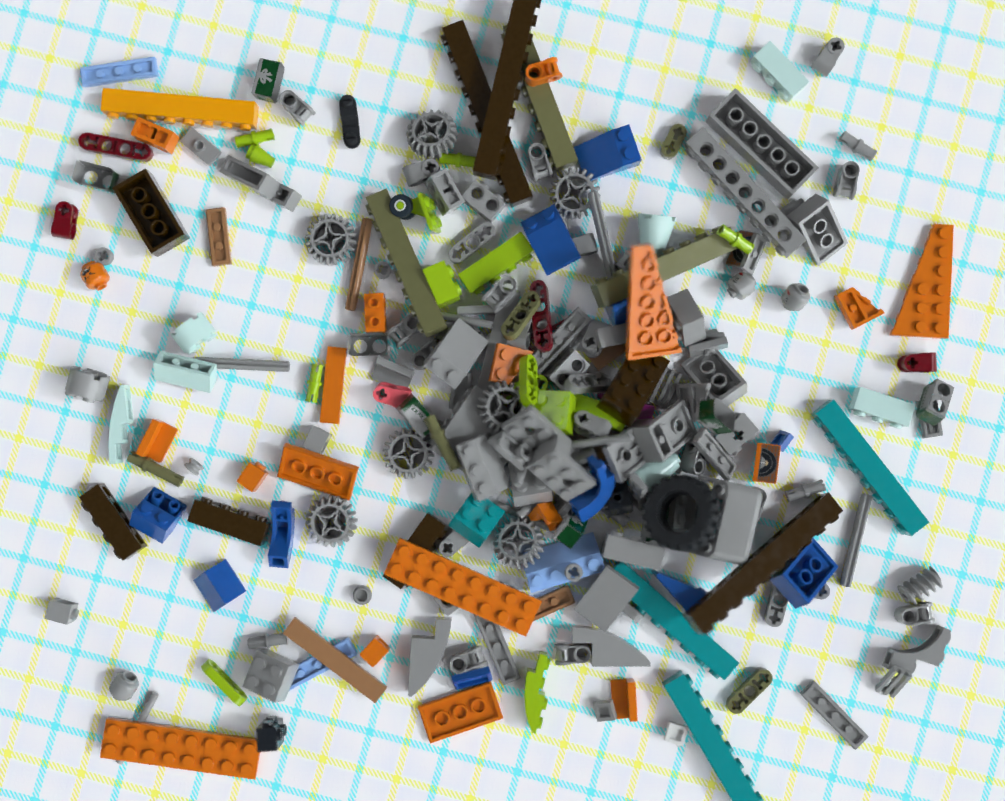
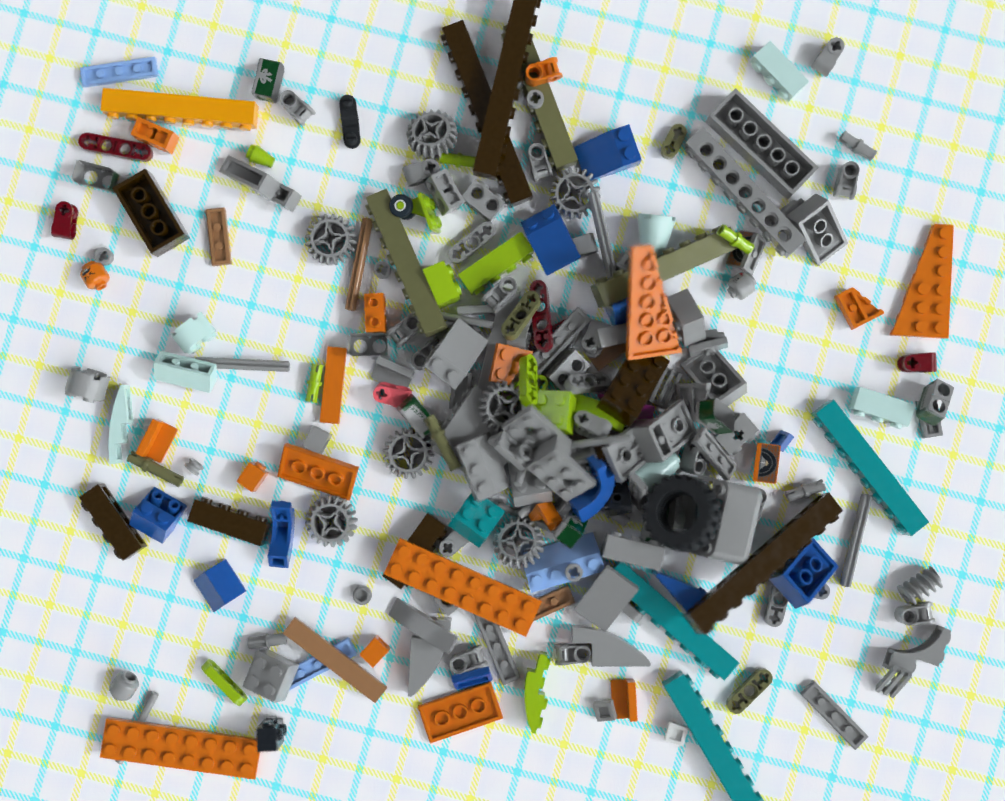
light grey brick [44,598,79,625] -> none
light grey plate [180,127,222,167] -> none
lime pin [235,128,275,149] -> none
light grey head [781,283,810,311] -> none
none -> light grey slope [388,598,459,654]
none -> light grey bush [527,90,544,109]

